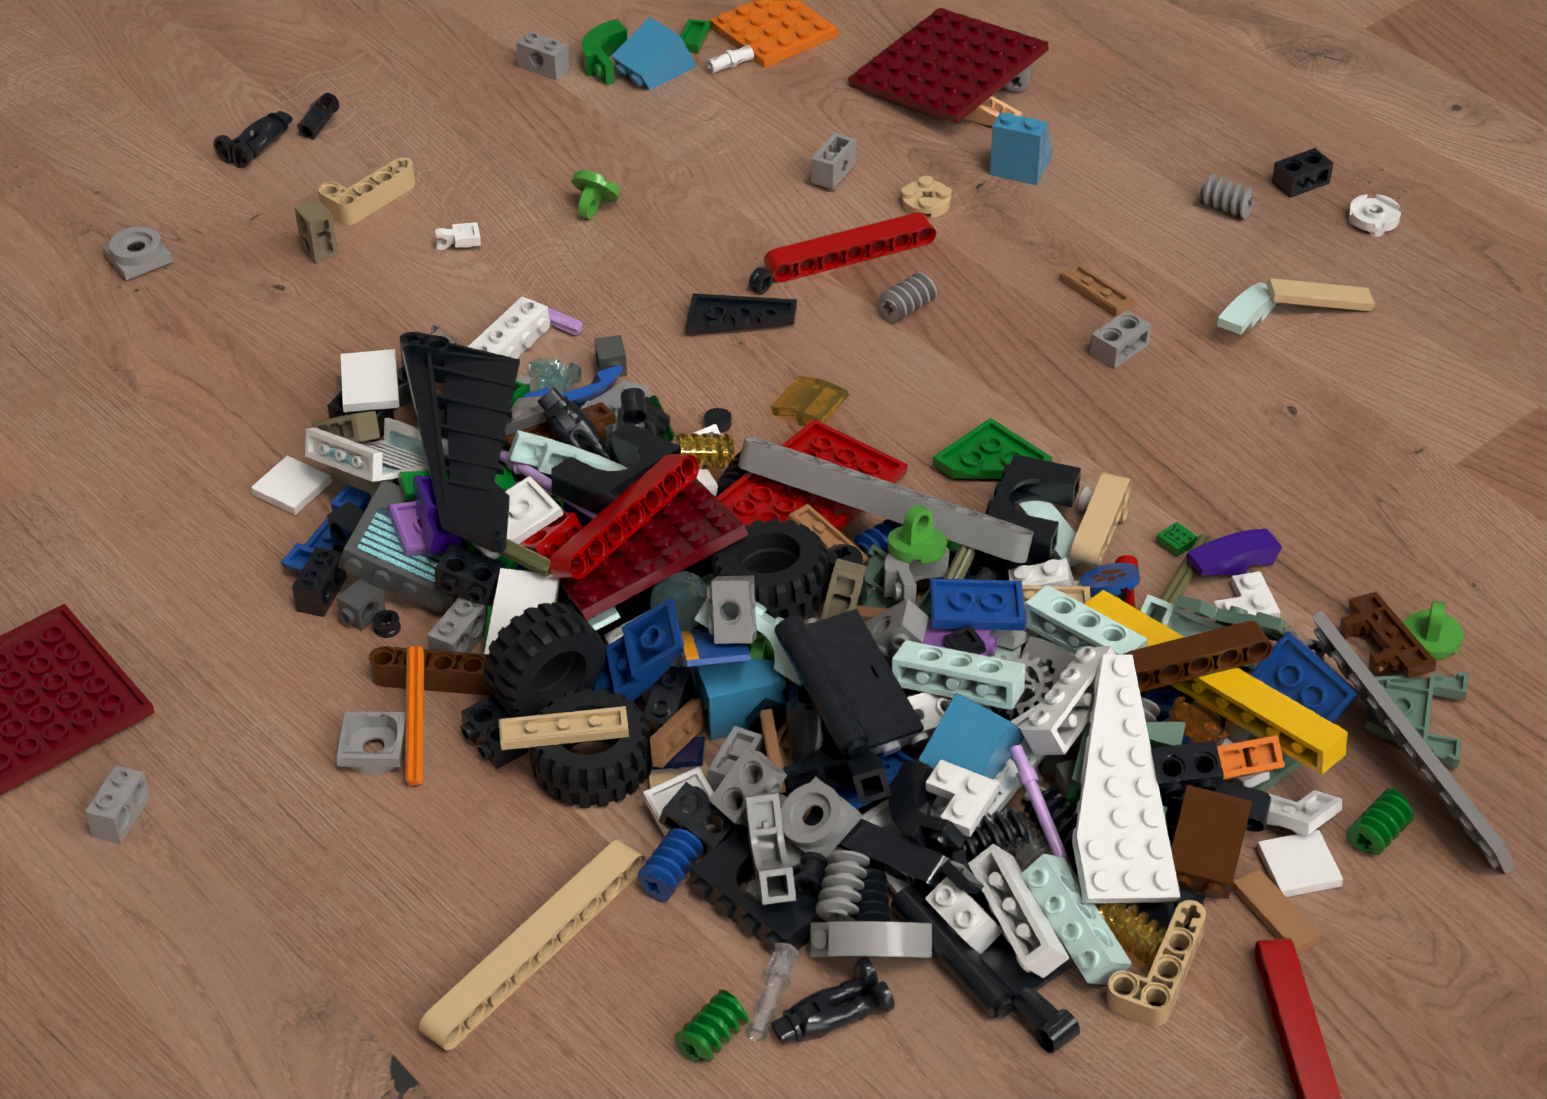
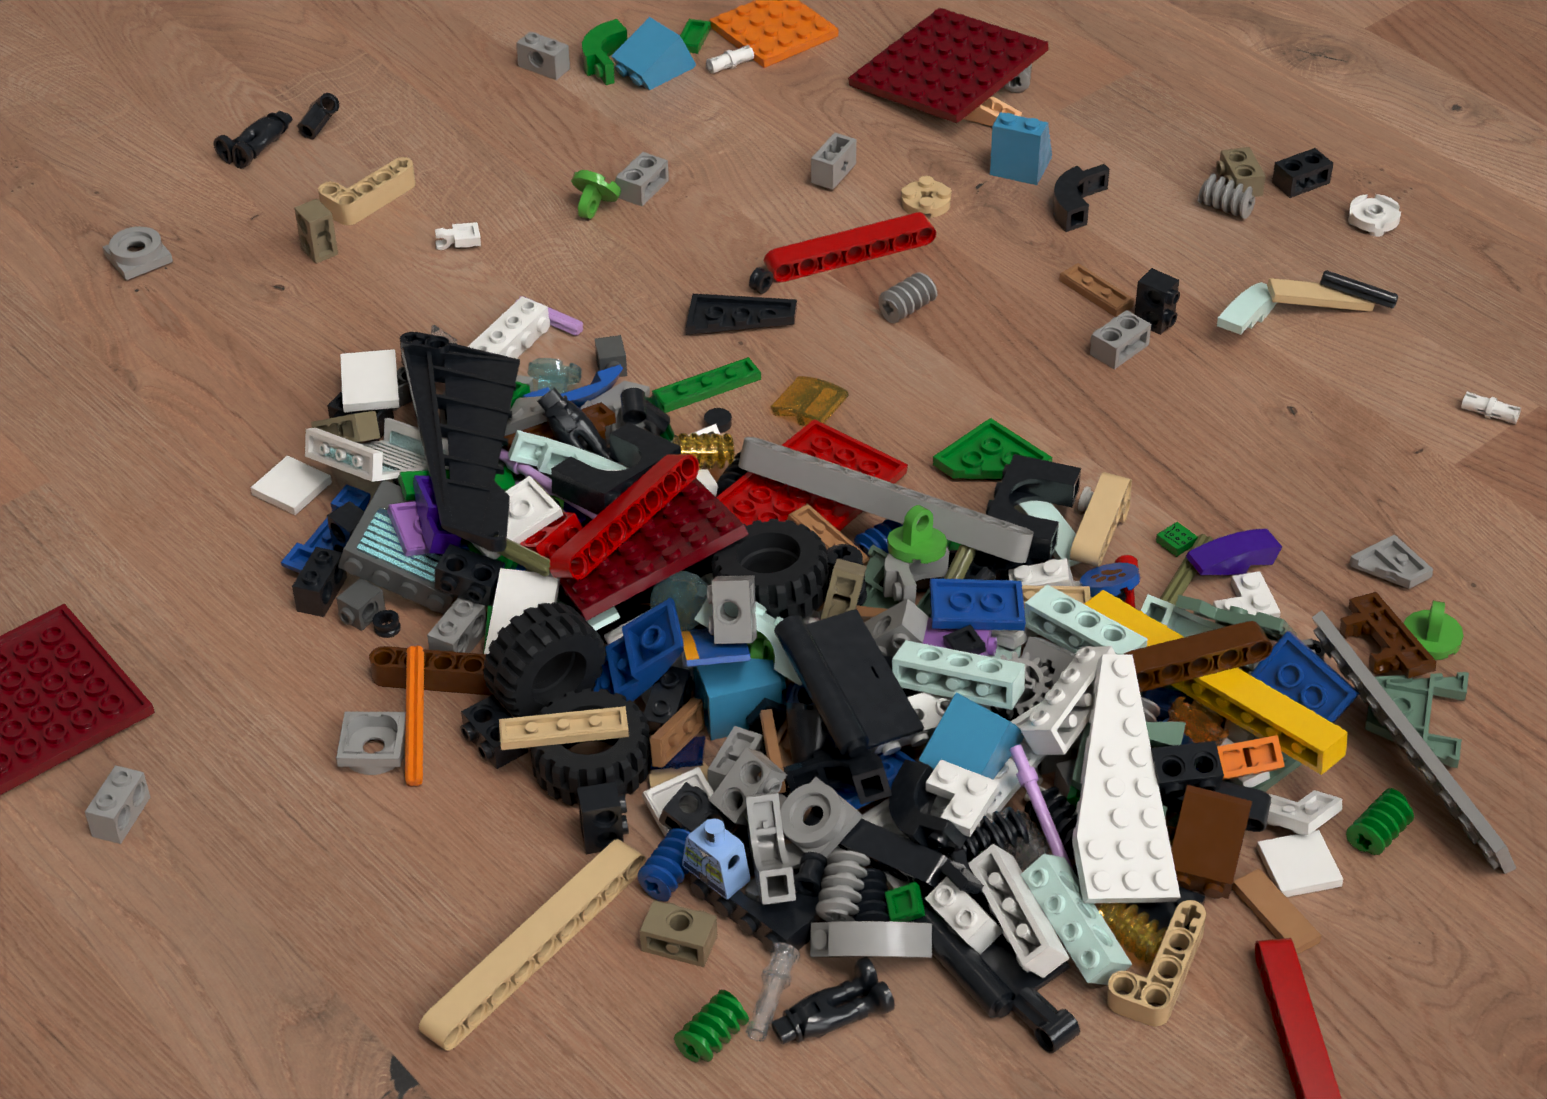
none -> black brick [577,782,629,854]
none -> light grey brick [615,152,669,206]
none -> dark tan brick [640,900,718,967]
none -> green tile [652,357,761,413]
none -> light blue torso [682,819,750,900]
none -> green tile [885,882,925,922]
none -> black arch [1053,164,1110,232]
none -> black brick [1134,268,1180,335]
none -> dark tan brick [1216,147,1266,197]
none -> black axle [1320,270,1398,309]
none -> light grey wing [1349,535,1433,589]
none -> white pin [1461,391,1521,424]

